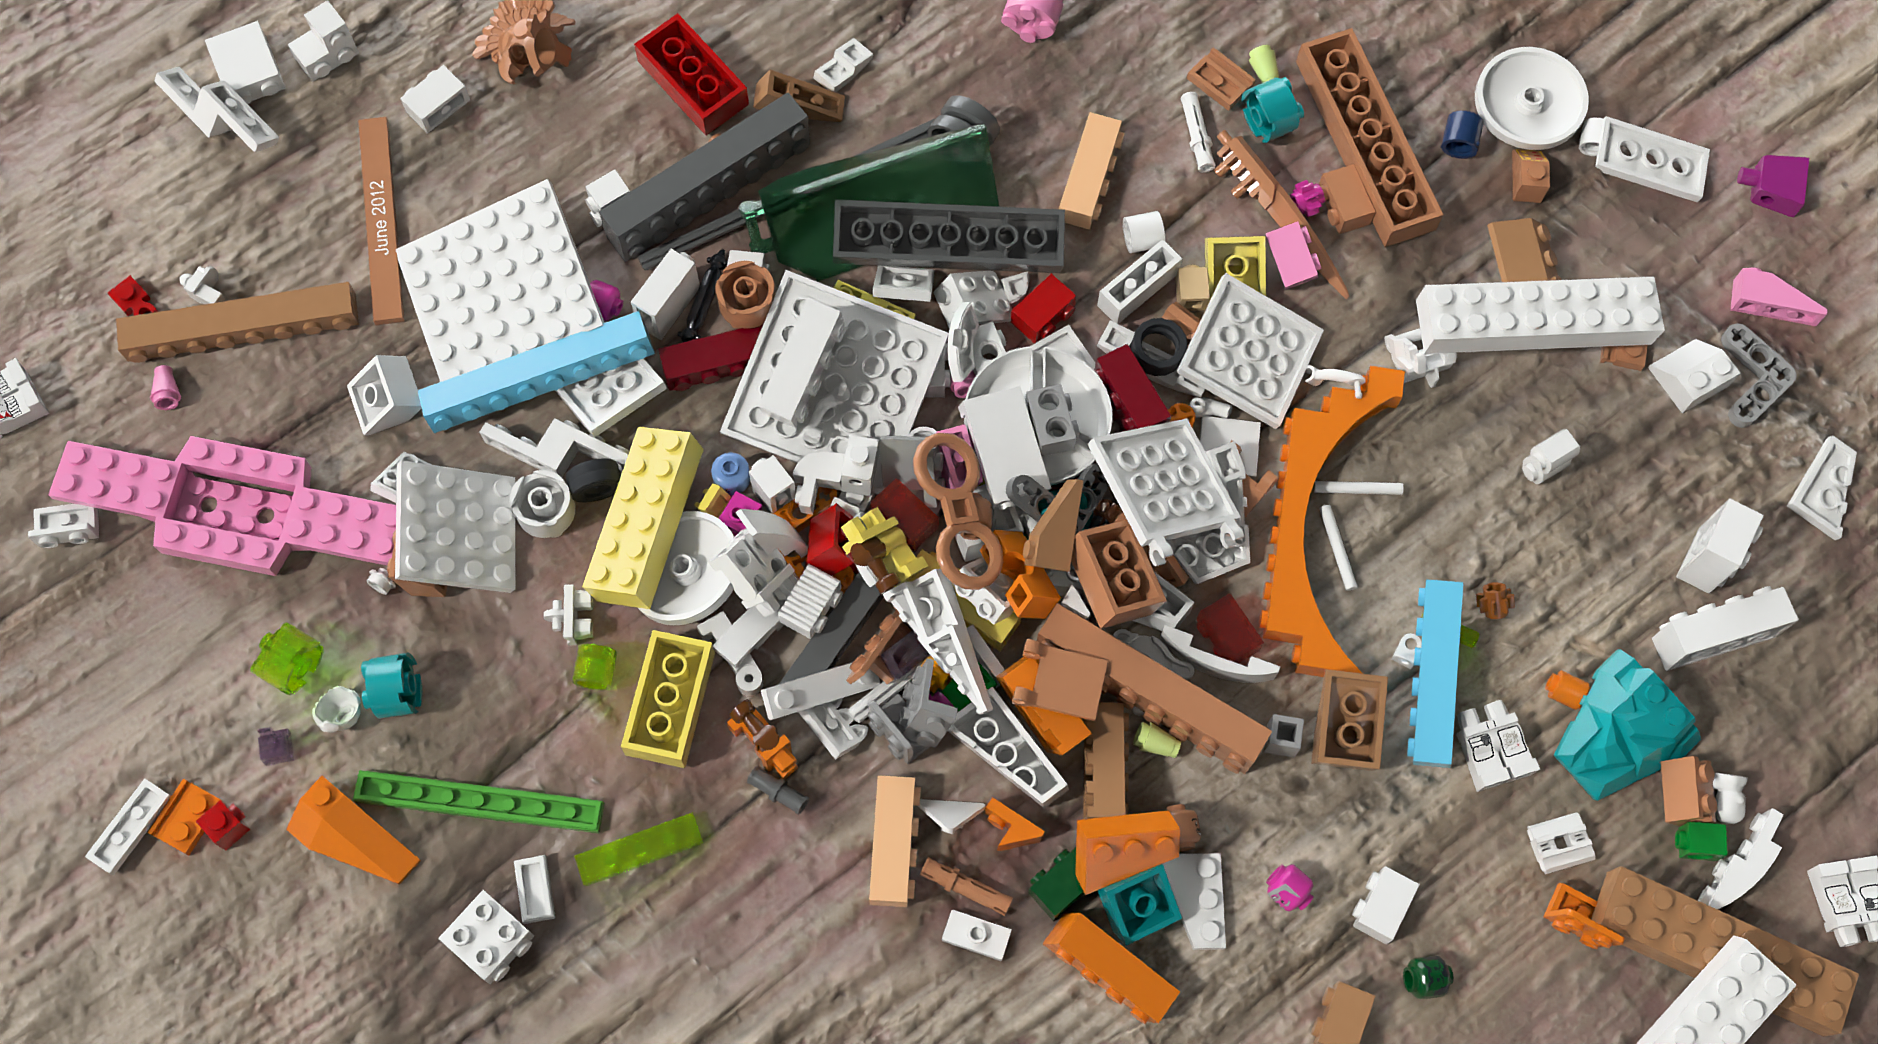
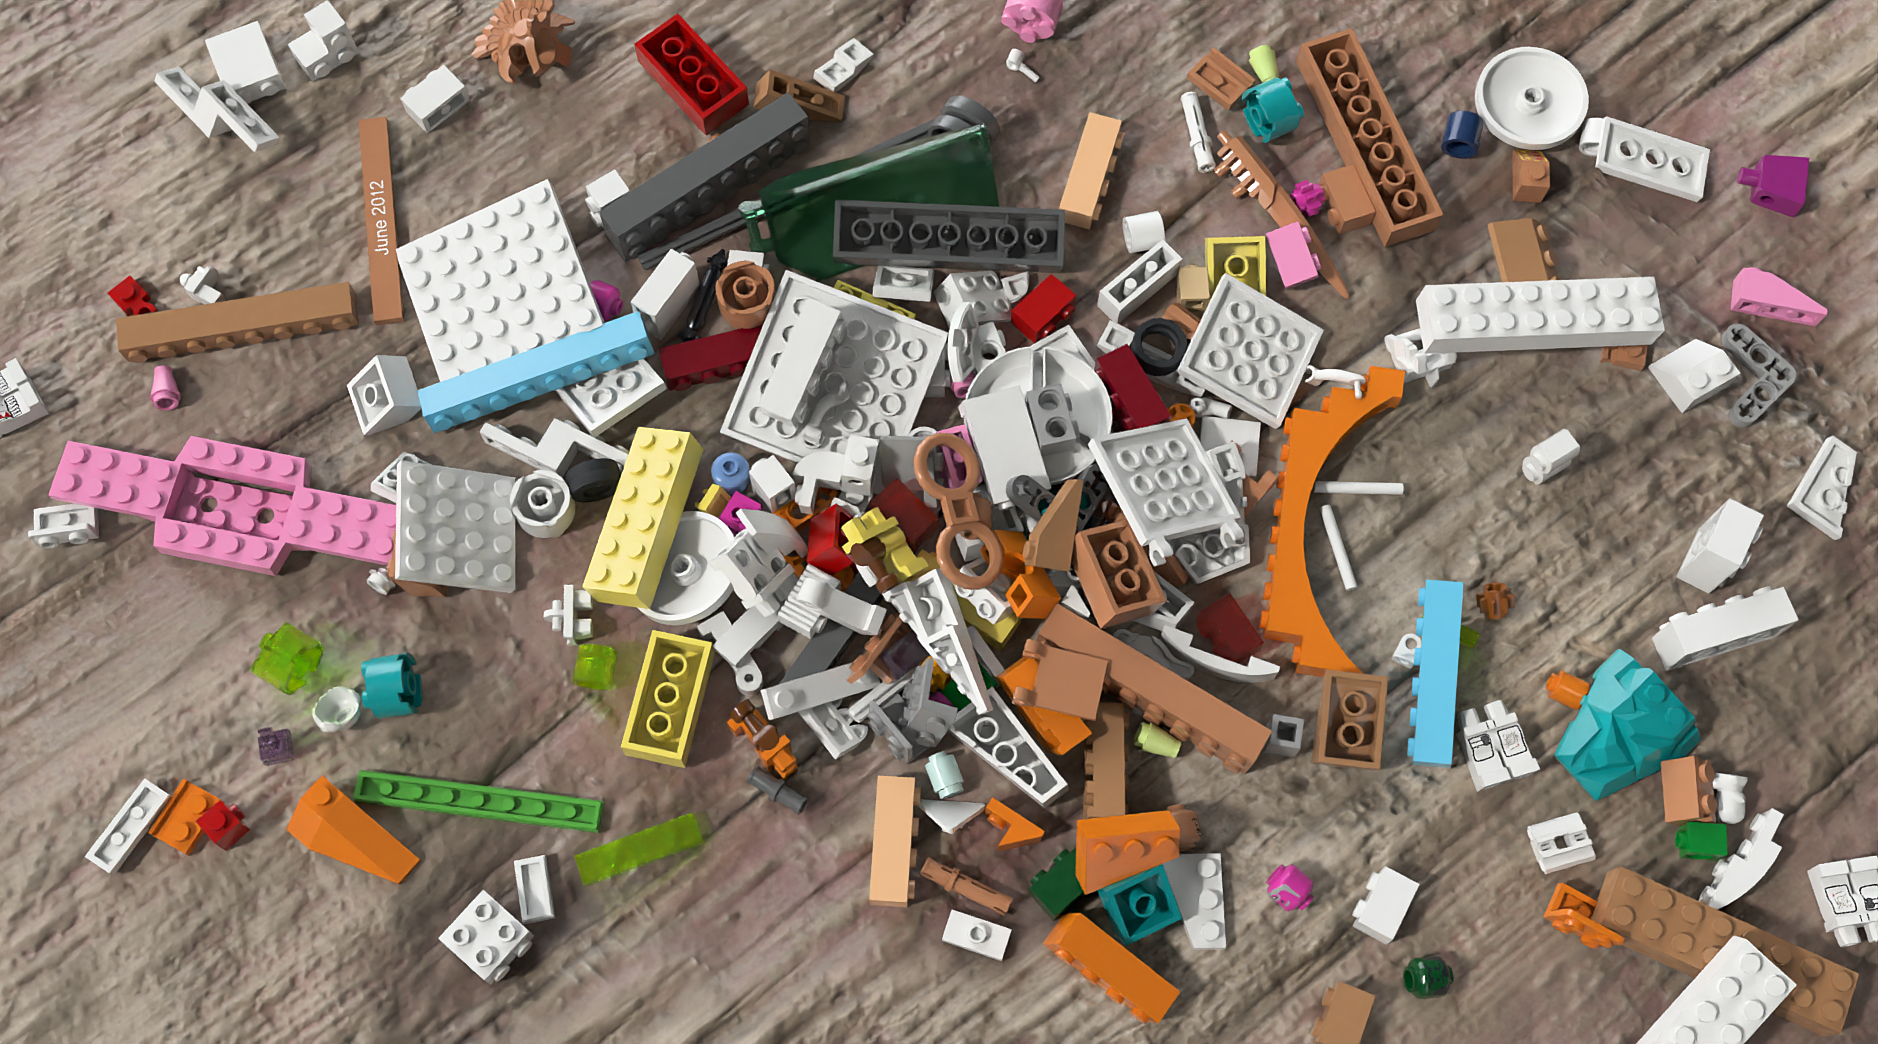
none -> white leg [796,578,887,635]
none -> light aqua brick [925,751,964,799]
none -> white hand [1006,49,1040,83]

